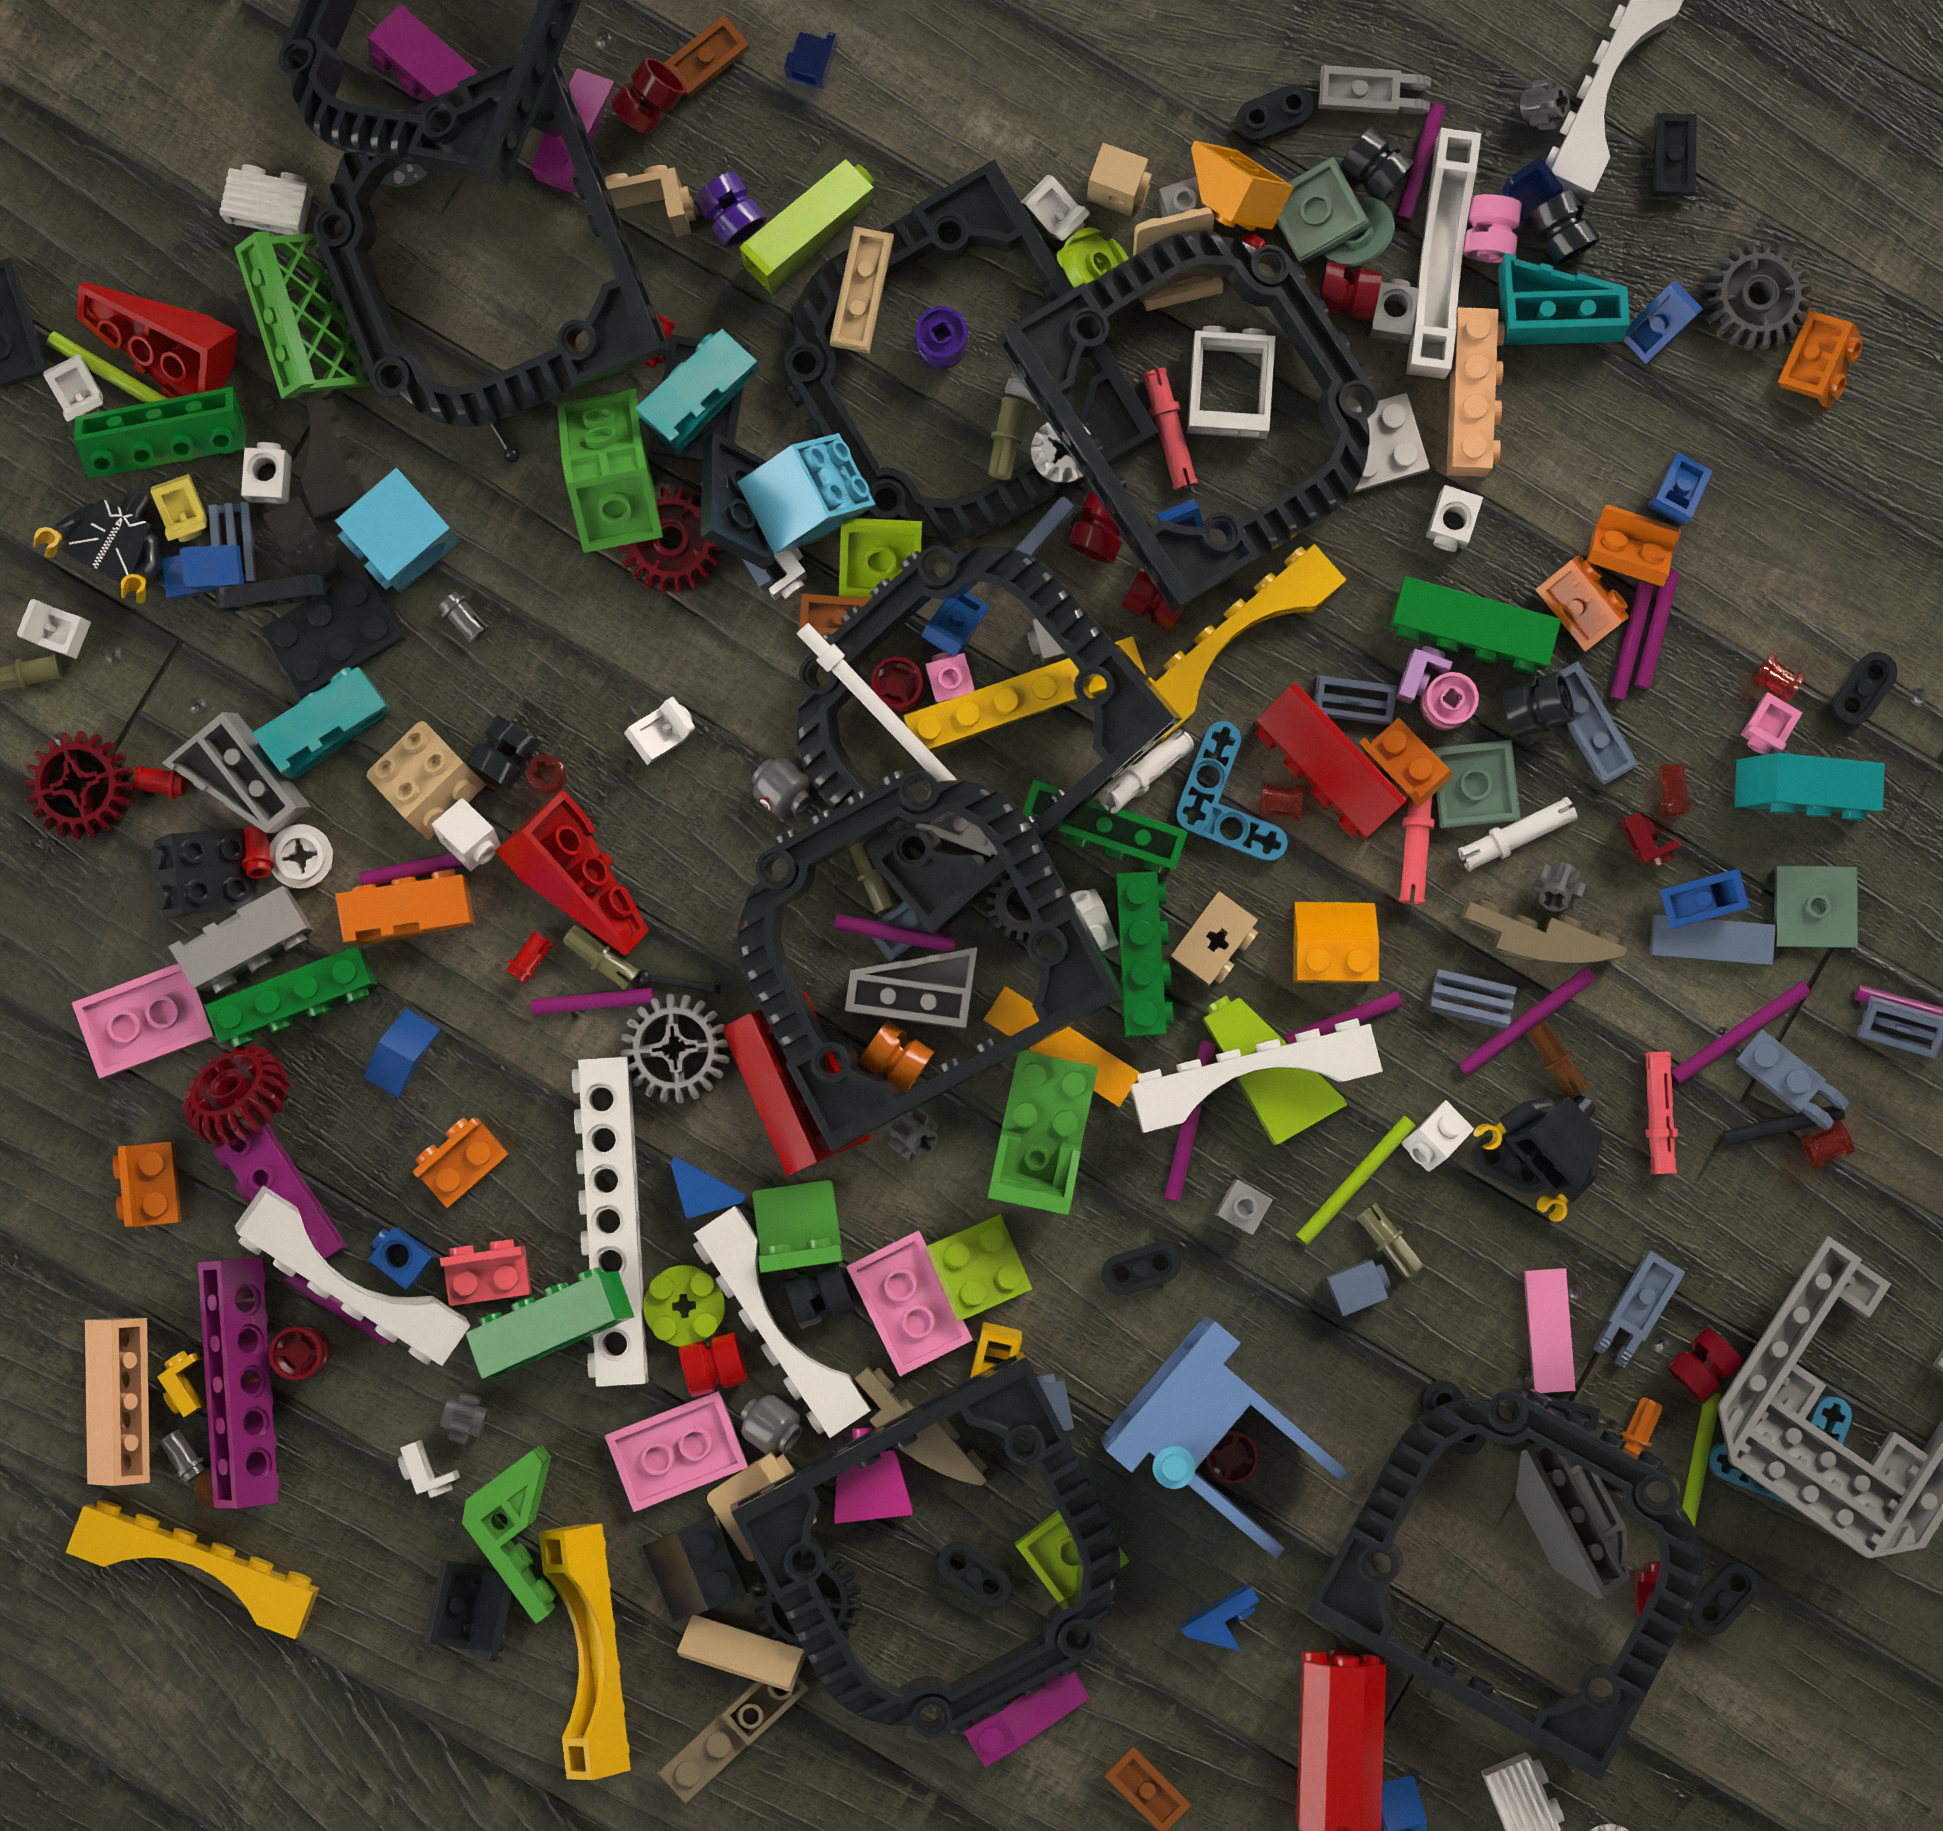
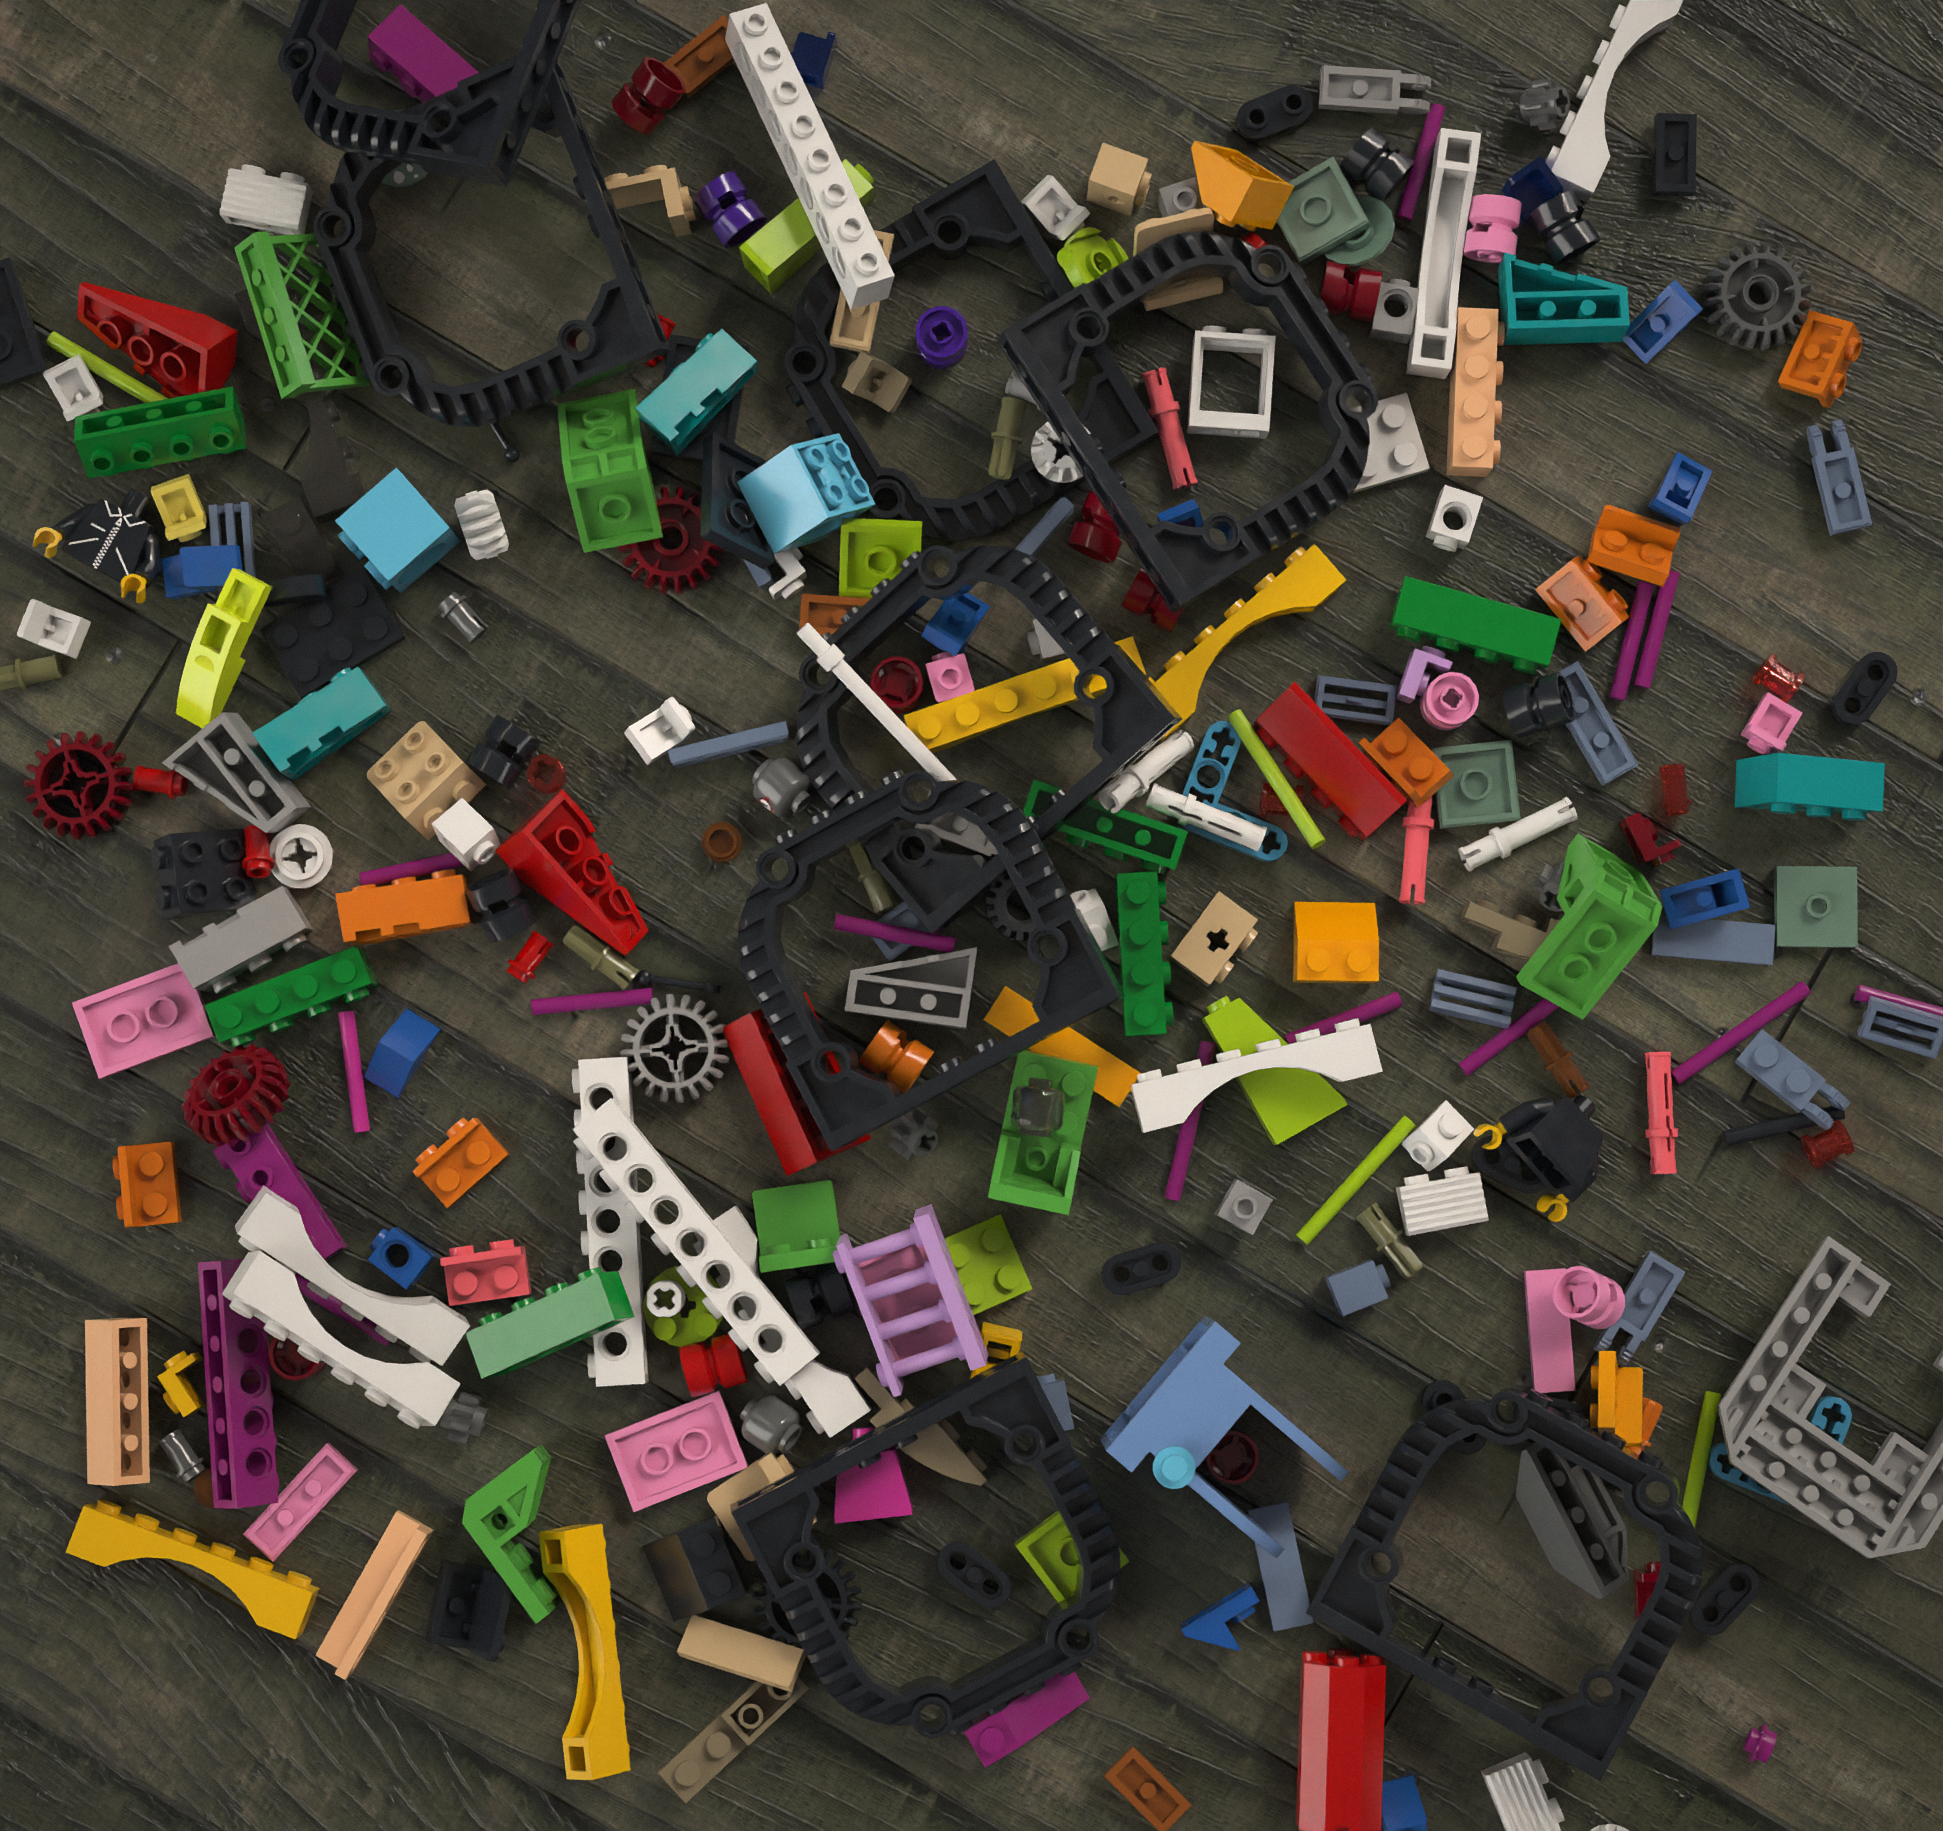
white brick [241,442,292,505] -> none
white bracket [398,1440,460,1498] -> none
magenta slope [531,68,615,193] -> none
blue slope [671,1156,748,1219] -> none
dark red wheel [1666,1326,1744,1404] -> none
none -> neon yellow slope [176,568,272,729]
none -> white arch [222,1251,460,1429]
none -> bright pink tile [243,1443,358,1562]
none -> light nougat fence [315,1510,434,1680]
none -> dark pink bar [338,1011,370,1133]
none -> white gear [454,489,509,560]
none -> black wheel [465,868,536,943]
none -> white brick [572,1098,820,1386]
none -> white bush [647,1280,686,1317]
none -> sand blue tile [668,721,791,769]
none -> reddish brown plate [702,822,742,863]
none -> white brick [725,3,895,310]
none -> lavender fence [833,1204,988,1397]
none -> dark tan bracket [842,351,912,413]
none -> clear smoke head [1011,1078,1065,1138]
none -> white pin [1145,783,1267,852]
none -> lime bar [1227,709,1326,849]
none -> sand blue tile [1247,1501,1314,1632]
none -> white brick [1396,1166,1489,1236]
none -> bright green bracket [1516,833,1663,1020]
none -> bright pink wheel [1553,1266,1625,1329]
none -> light orange bracket [1590,1351,1643,1447]
none -> magenta plate [1743,1724,1777,1764]
none -> sand blue hinge [1806,419,1872,536]

